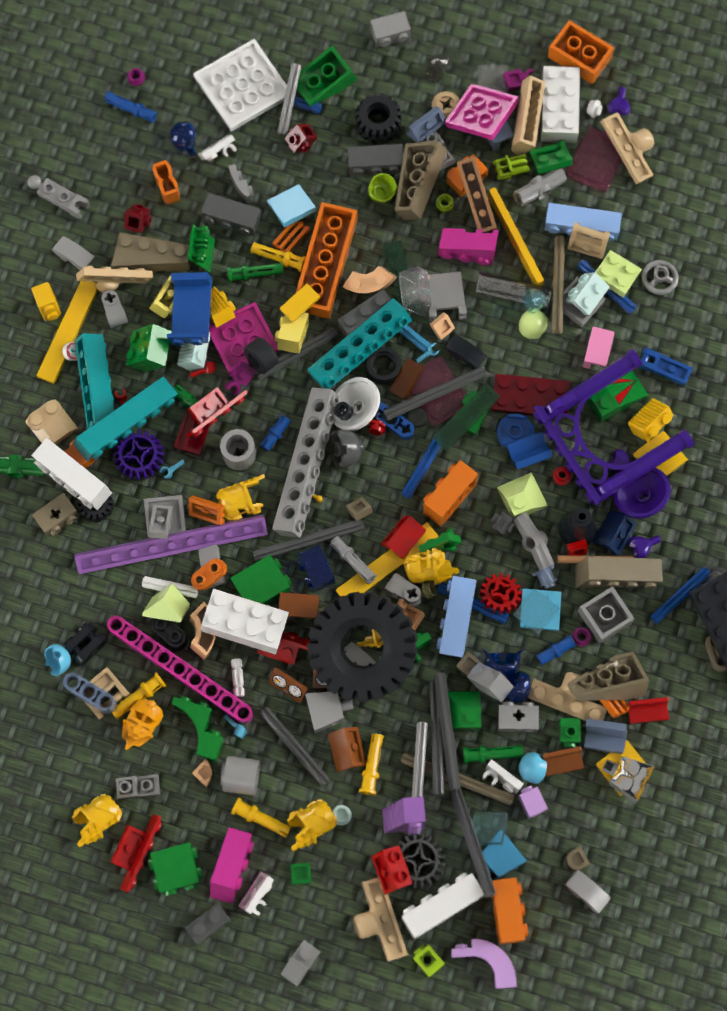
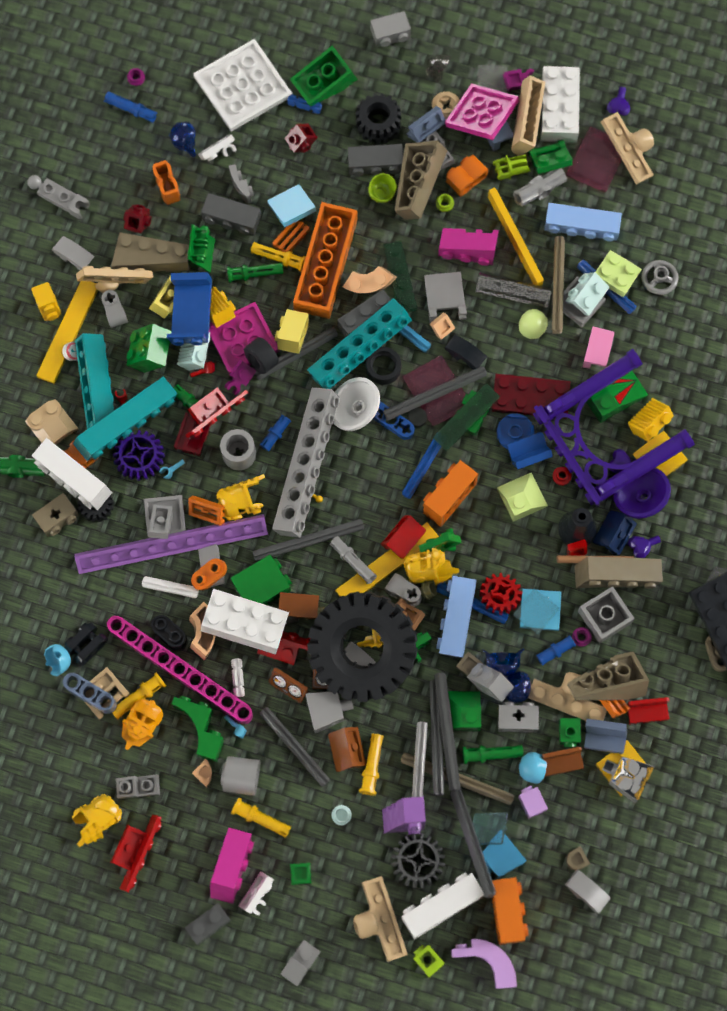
yellowish green slope [142,583,190,622] -> none
green brick [148,842,203,897] -> none
light grey axle [278,63,301,135] -> none
yellow tile [280,283,320,323] -> none
yellow helmet [287,799,337,851] -> none
clear blue brick [297,544,335,592] -> none
dark grey cylinder [330,430,364,468] -> none
black bush [334,402,353,421] -> none
dark tan plate [346,497,373,521] -> none
red plate [368,419,386,436] -> none
red bracket [371,846,412,895] -> none
reddish brown tile [389,358,425,400] -> none
clear slope [399,266,432,317] -> none
medium azure hand [415,343,441,363] -> none
medium nougat brick [457,156,497,233] -> none
white plate [482,759,524,794] -> none
dark grey gear [491,511,515,535] -> none
light grey piece [513,512,554,571] -> none
clear light blue cone [523,288,547,313] -> none
sand blue brick [532,565,558,589] -> none
orange brick [548,20,615,85] -> none
tan plate [567,222,611,259] -> none
white plate [587,100,602,118] -> none
blue plate [639,348,693,387] -> none
blue axle [650,567,711,624] -> none

